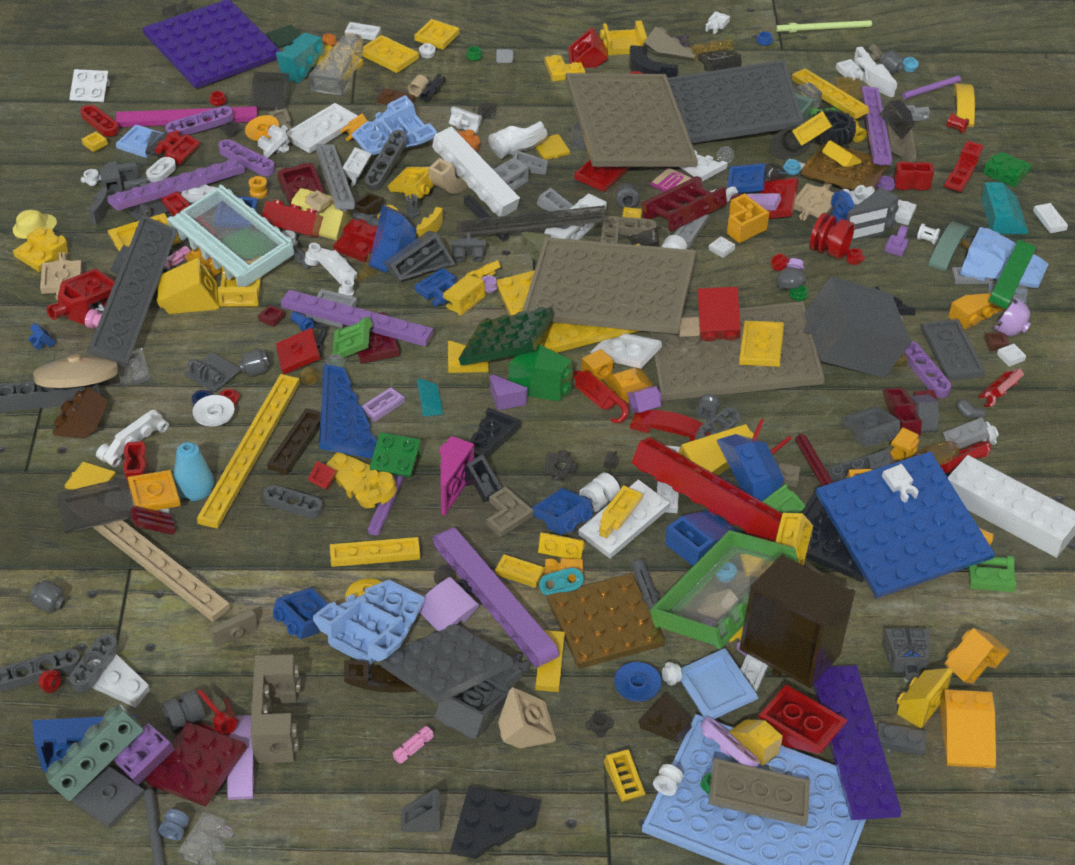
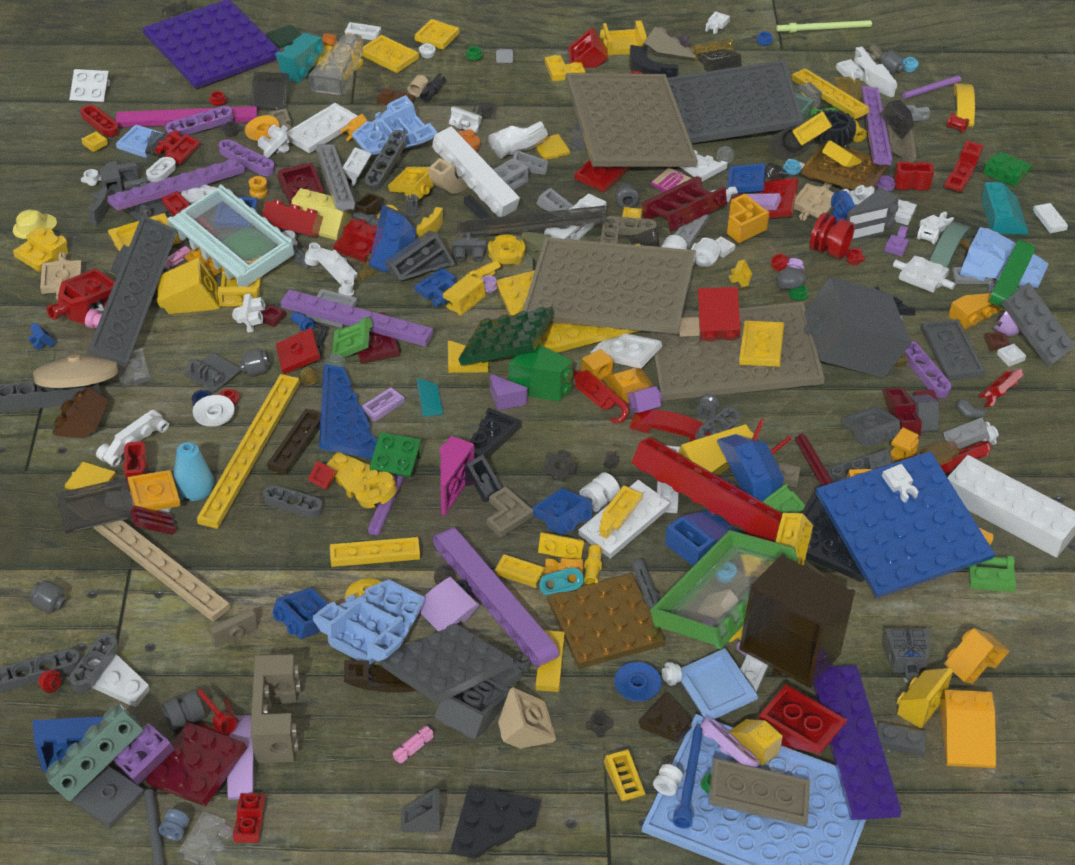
tan plate [305,190,332,212] -> none
none -> white hips [232,293,266,332]
none -> red slope [233,793,265,843]
none -> yellow plate [488,234,525,265]
none -> yellow pin [584,544,603,585]
none -> blue piece [672,727,703,829]
none -> white hair [691,238,721,267]
none -> yellow tile [729,259,752,287]
none -> white plate [893,256,955,293]
none -> white plate [919,212,954,235]
none -> dark grey plate [1001,282,1075,367]

